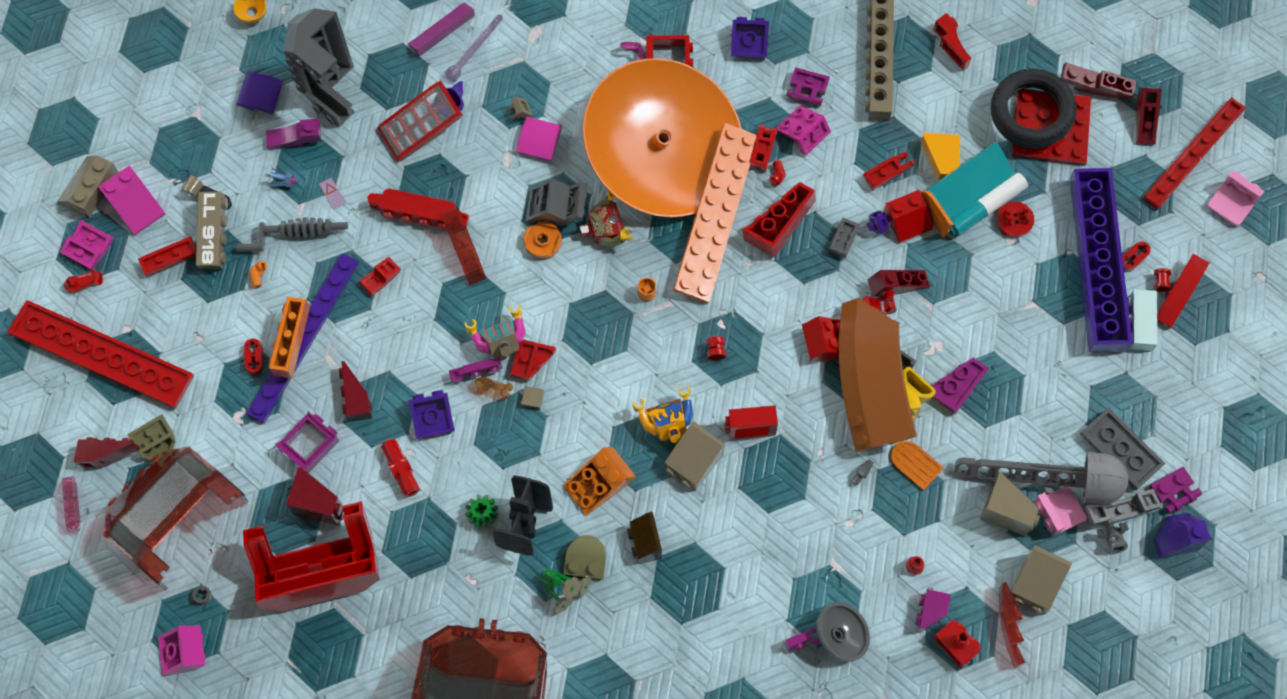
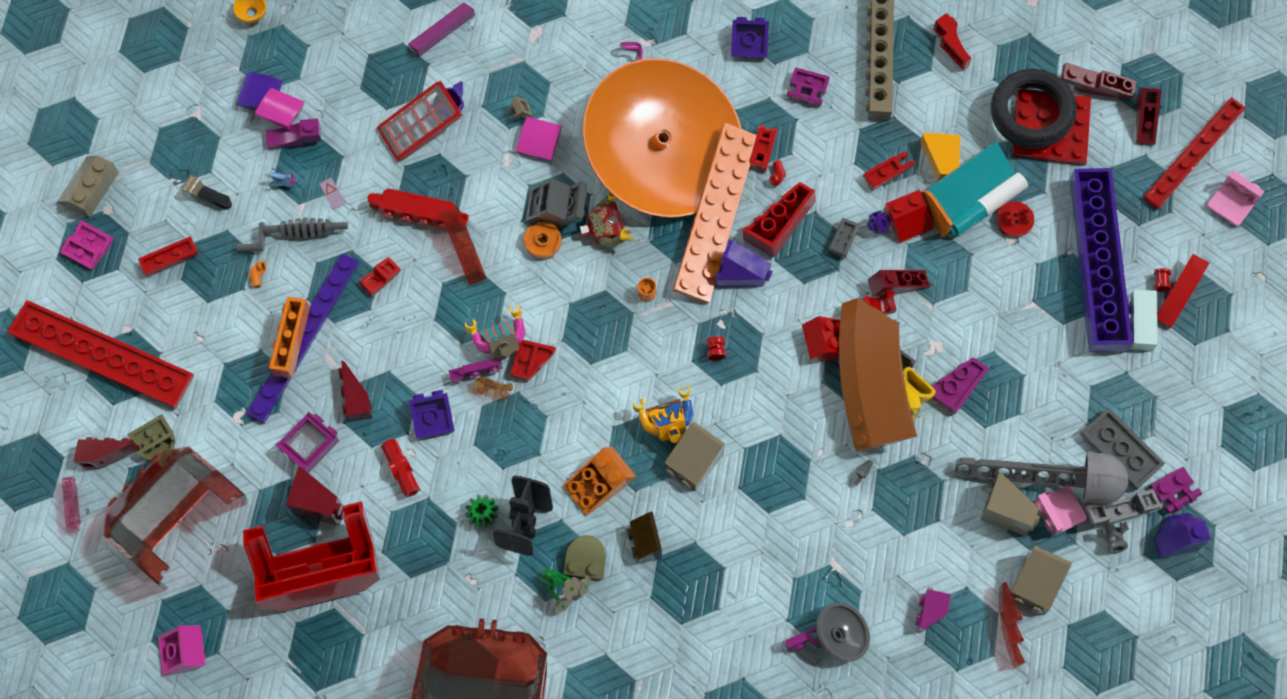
red piece [64,270,103,293] -> none
dark pink slope [98,165,166,235] -> none
dark grey bush [192,586,212,606] -> none
dark tan brick [196,192,228,269] -> none
red beam [244,338,264,375] -> none
dark grey wedge [283,8,355,127] -> none
clear purple piece [444,14,503,82] -> none
dark tan tile [521,386,544,410] -> none
red window [646,35,693,67] -> none
red window [724,405,778,440] -> none
dark pink bracket [776,106,831,155] -> none
orange window [891,441,944,491] -> none
red piece [906,556,925,575] -> none
red brick [933,619,982,669] -> none
red beam [1122,241,1151,272] -> none
none -> dark pink slope [255,88,305,130]
none -> dark purple slope [714,240,773,287]

